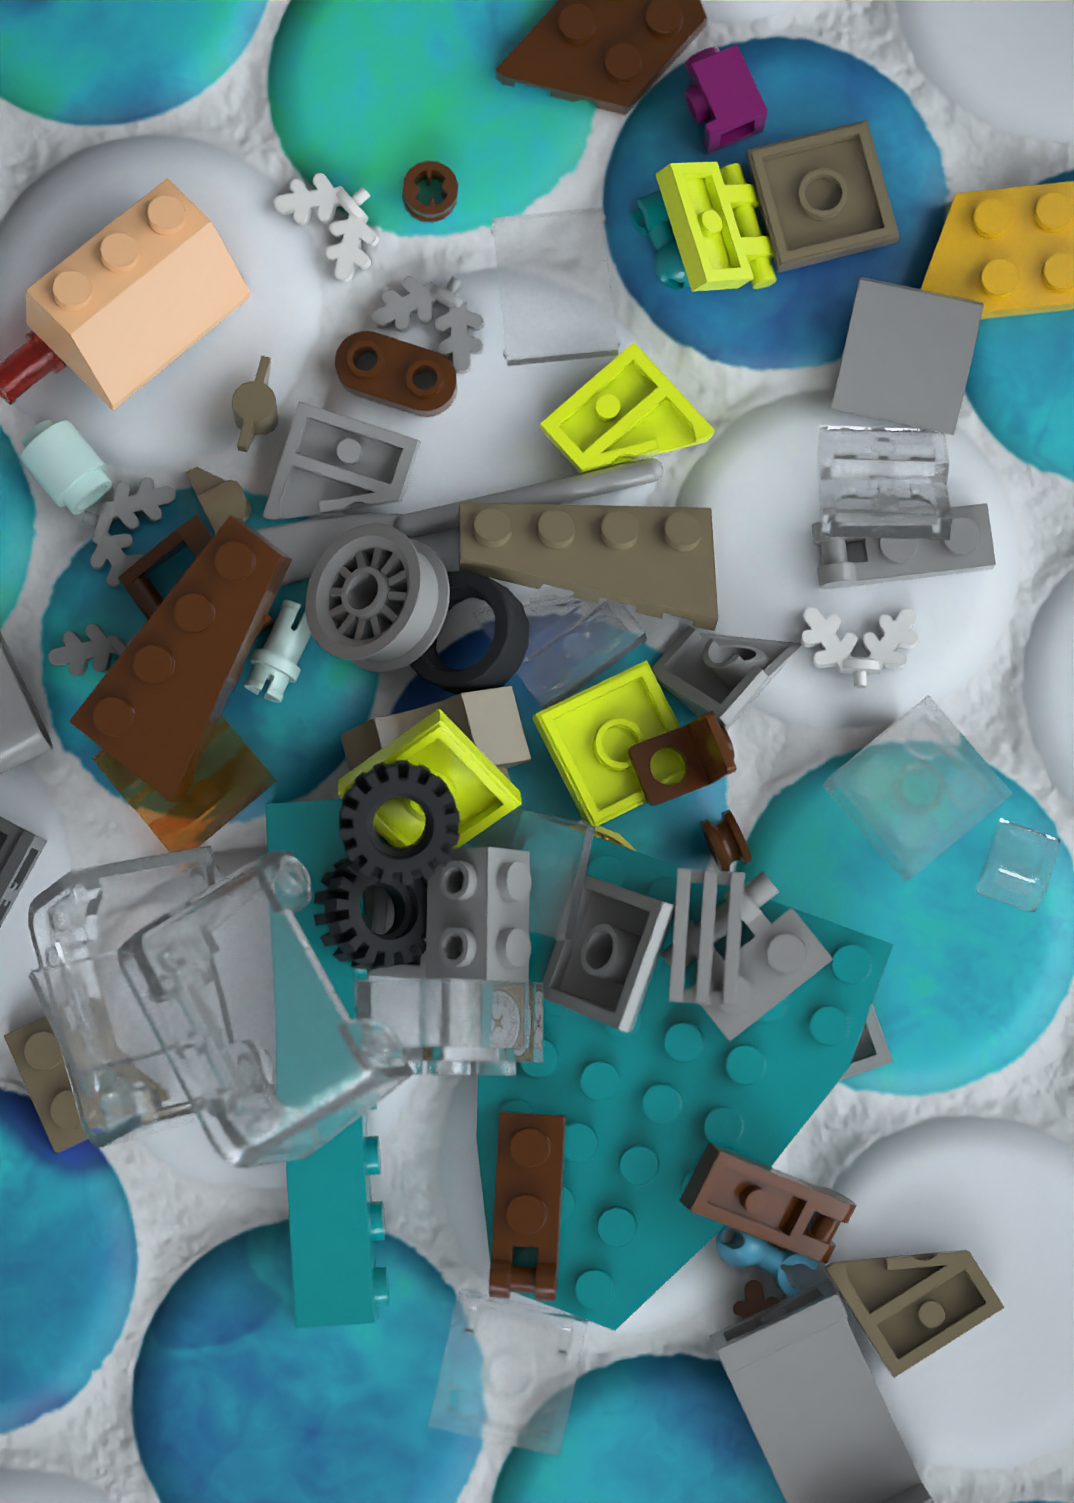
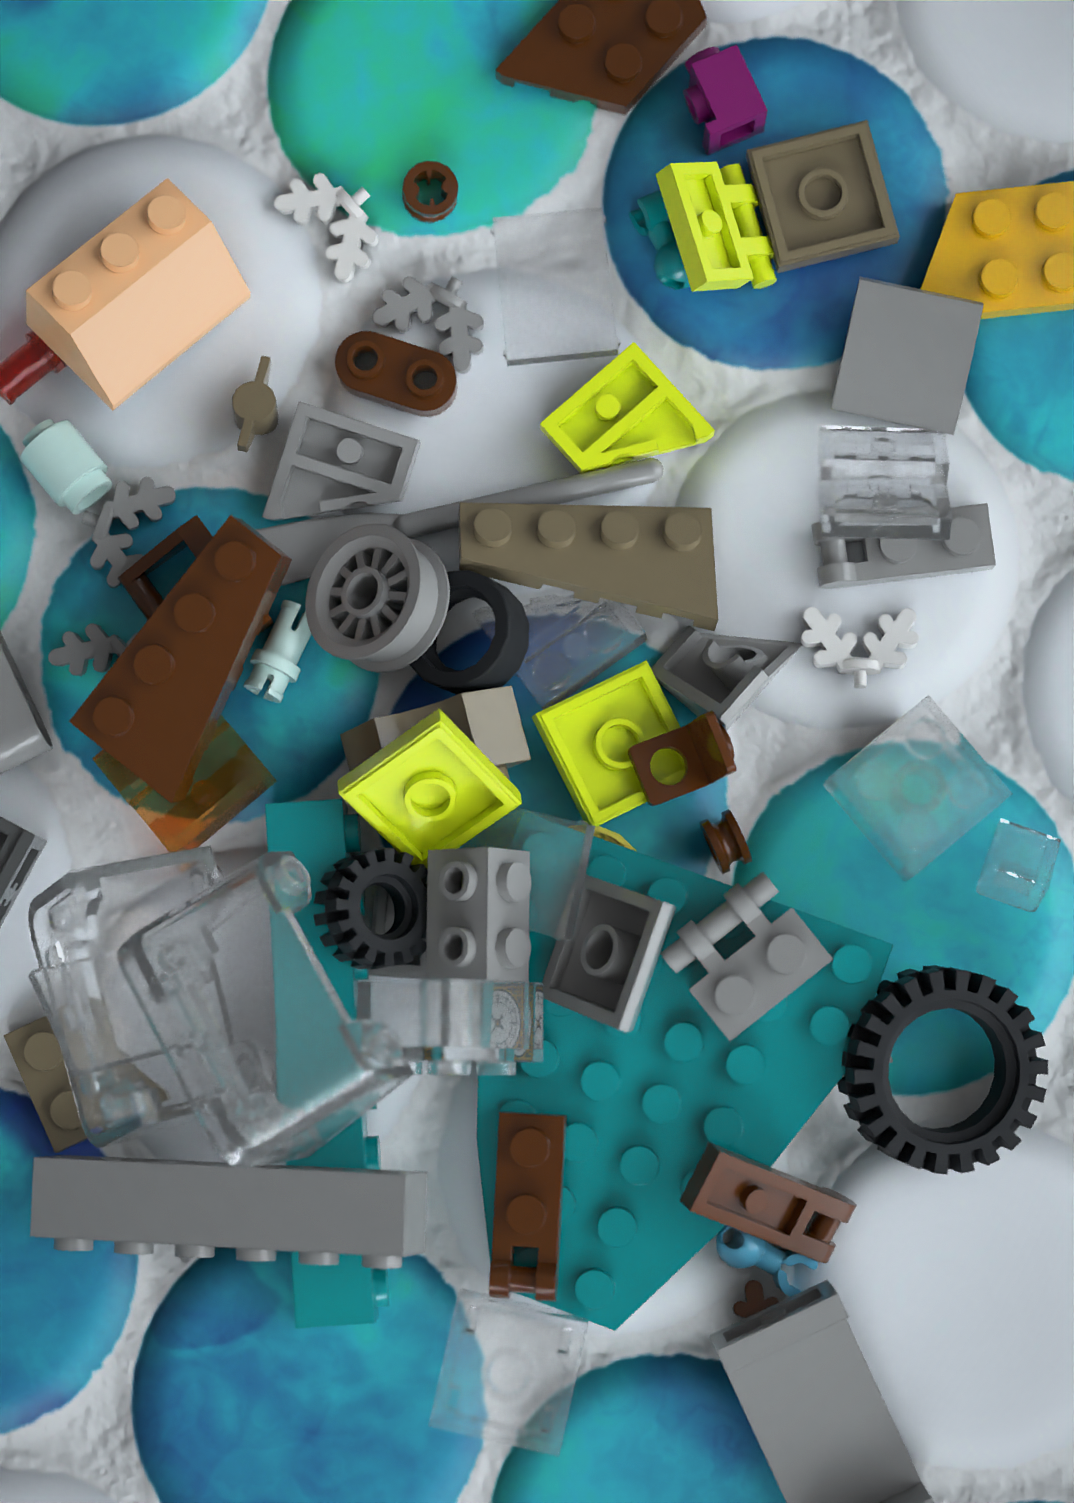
dark tan piece [186,467,252,534] -> none
black tyre [339,760,460,886] -> none
light grey tile [669,868,745,1006] -> none
dark tan wing [824,1250,1005,1378] -> none
none -> light grey brick [30,1155,428,1269]
none -> black tyre [837,965,1048,1174]

